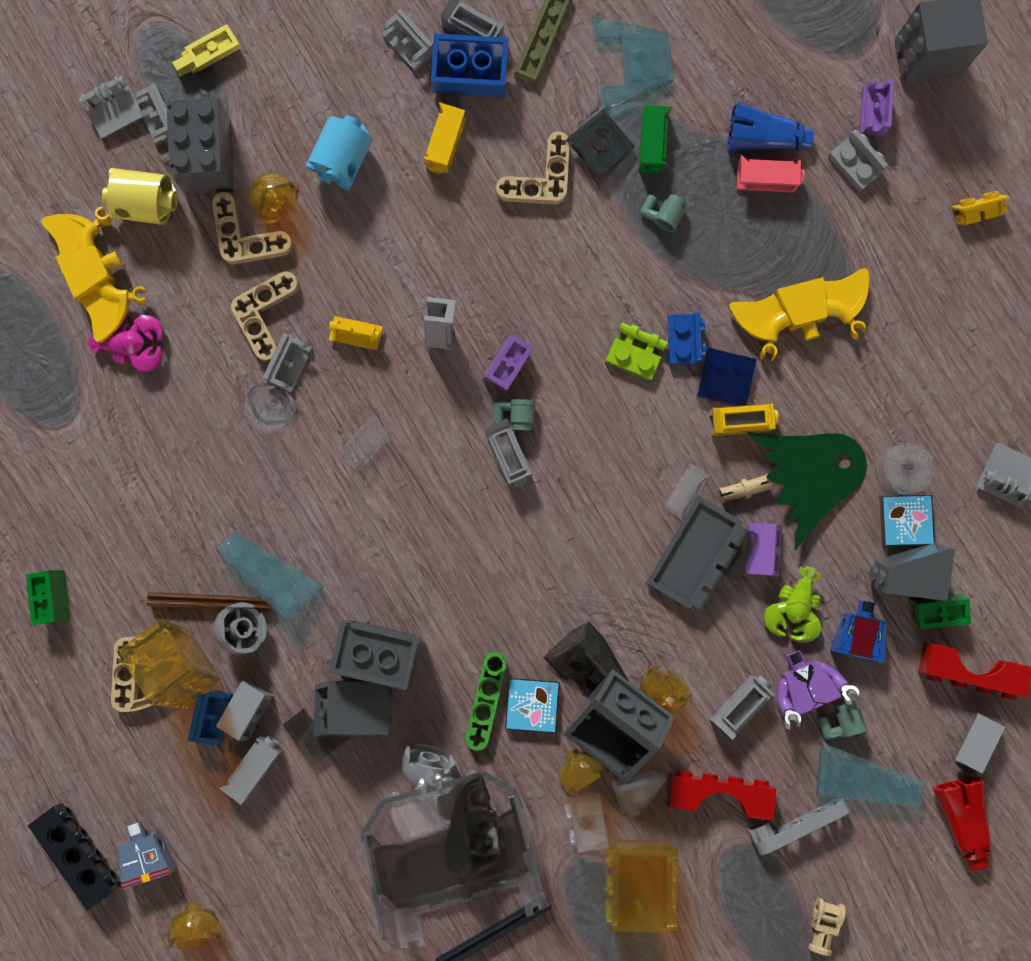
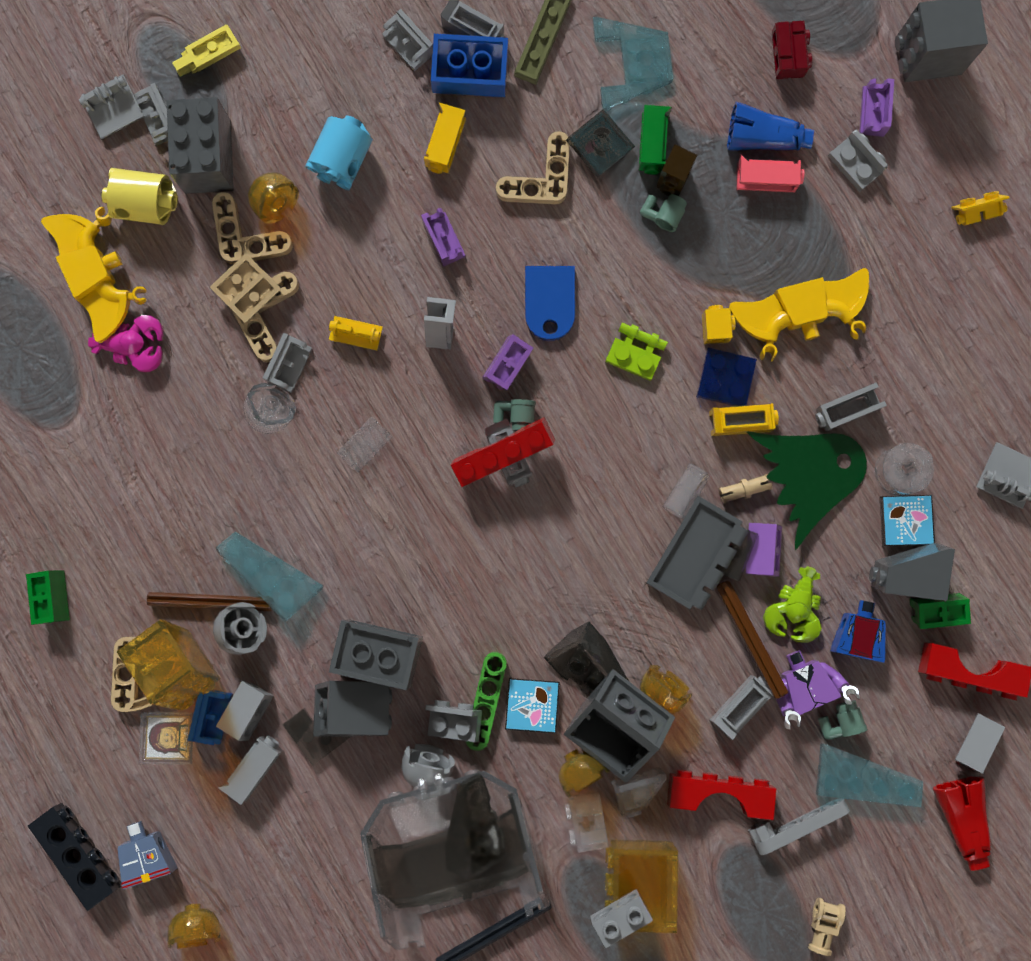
blue bracket [667,311,706,365] -> none
none -> clear tile [139,711,194,765]
none -> tan slope [210,253,281,323]
none -> medium lavender hinge [421,208,466,267]
none -> light grey bracket [425,700,482,742]
none -> red arch [450,417,555,488]
none -> blue tile [525,266,575,341]
none -> light grey brick [590,889,653,948]
none -> dark brown brick [656,144,697,196]
none -> yellow brick [702,305,736,344]
none -> reddish brown axle [717,581,788,699]
none -> dark red brick [772,20,812,79]
none -> light grey window [815,382,887,432]

